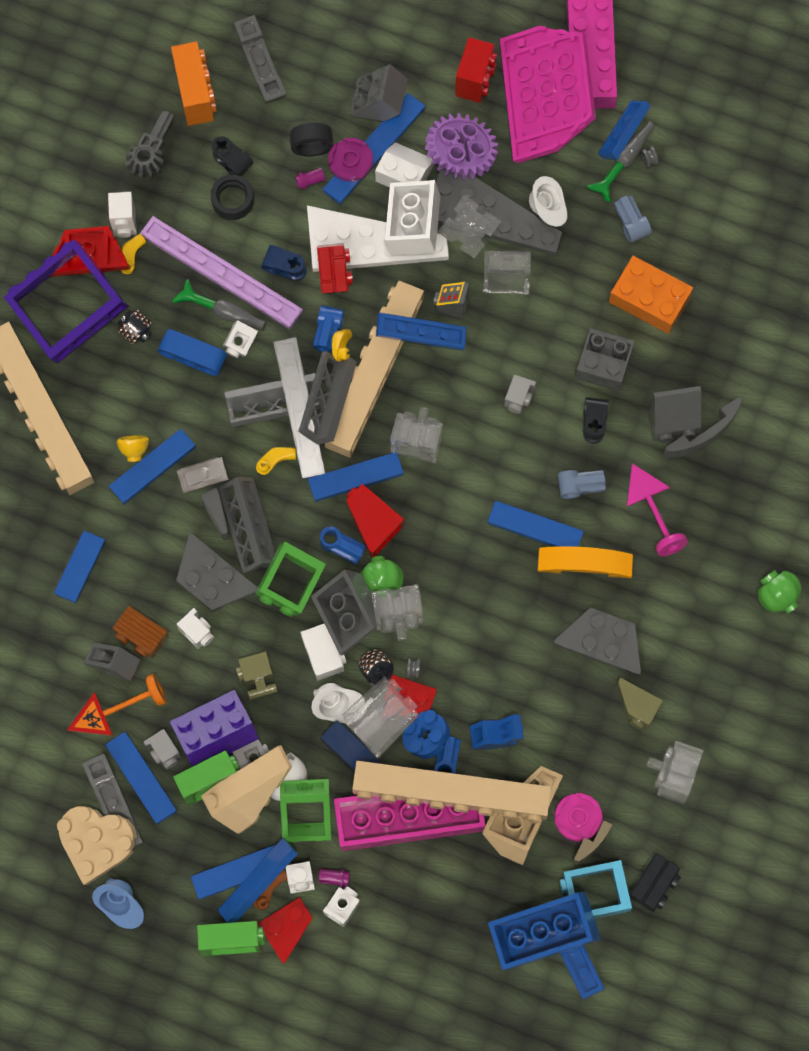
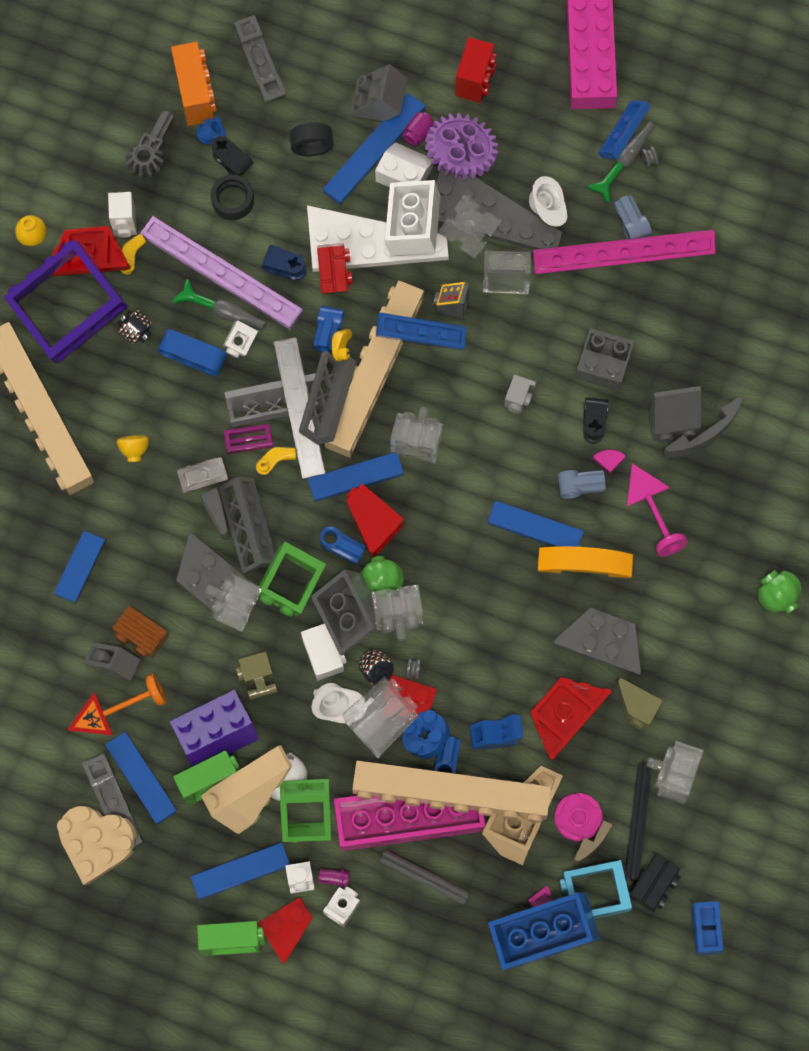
medium blue piece [92,878,144,929] -> none
blue tile [109,429,196,505] -> none
light grey brick [144,729,181,769] -> none
white brick [177,608,214,649] -> none
blue tile [218,838,298,923] -> none
light grey brick [233,739,269,769] -> none
dark orange arm [253,870,288,910] -> none
magenta pin [295,167,325,190] -> none
dark blue slope [321,720,382,773] -> none
magenta tile [328,138,373,182] -> none
dark pink plate [500,26,596,164] -> none
blue tile [560,946,605,1000] -> none
orange brick [609,256,693,334] -> none
none -> yellow brick [15,215,47,246]
none -> blue brick [196,116,226,145]
none -> clear brick [205,573,262,632]
none -> magenta tile [224,423,273,455]
none -> dark grey axle [380,850,469,904]
none -> magenta brick [402,112,433,146]
none -> dark pink tile [528,886,552,908]
none -> red wing [530,677,612,761]
none -> dark pink tile [533,230,715,274]
none -> dark pink tile [593,450,626,474]
none -> black axle [625,762,652,882]
none -> blue brick [692,901,724,956]

